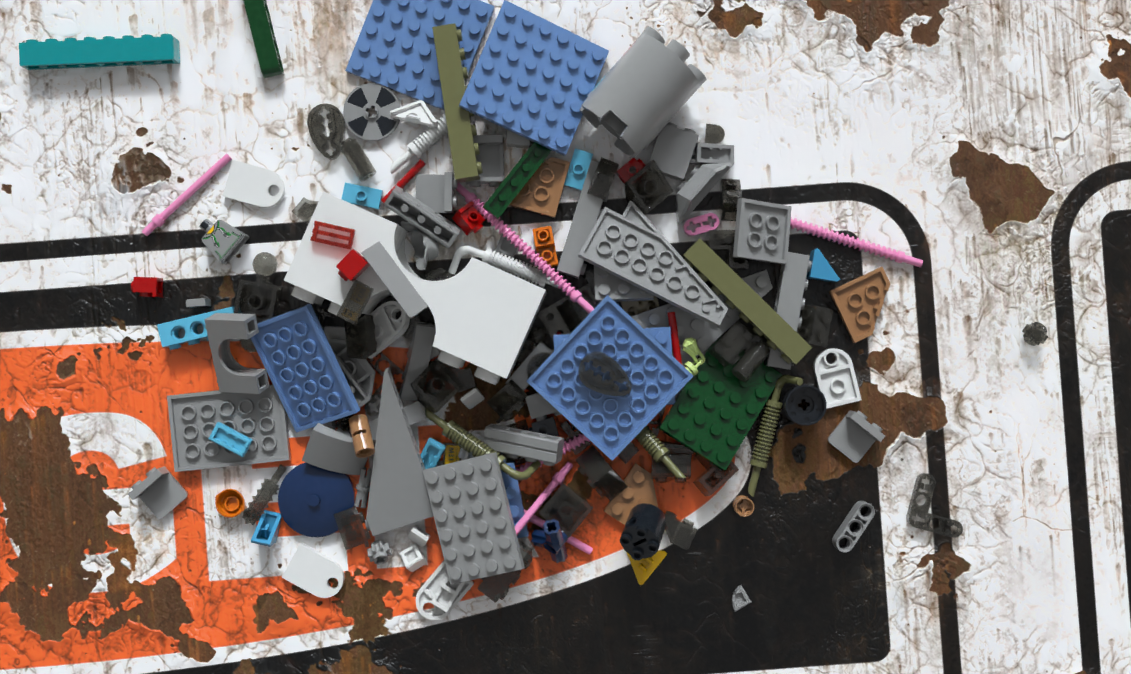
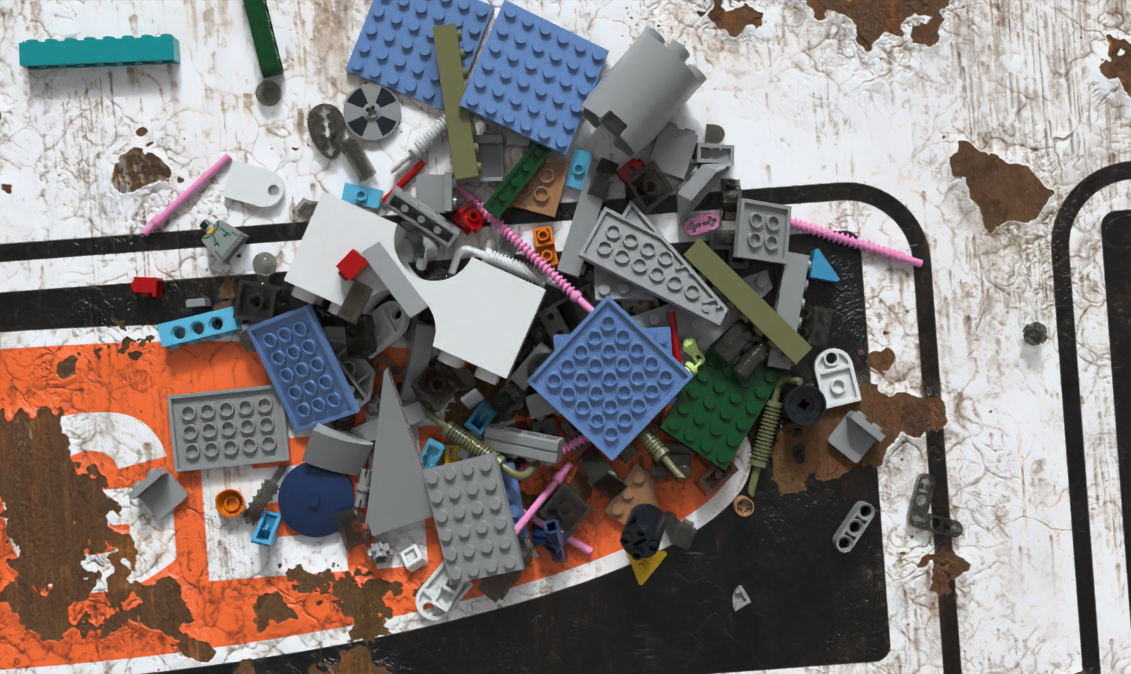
light grey arch [204,313,270,394] -> none
medium azure plate [209,422,253,457] -> none
white tile [282,543,345,598] -> none
clear red tile [310,221,356,250] -> none
medium nougat pin [348,414,375,458] -> none
white tile [390,100,438,127] -> none
white slope [408,526,430,547] -> none
clear smoke piece [578,351,632,396] -> none
medium nougat plate [829,267,890,343] -> none
none -> clear smoke piece [255,80,282,106]
none -> dark azure slope [464,400,499,436]

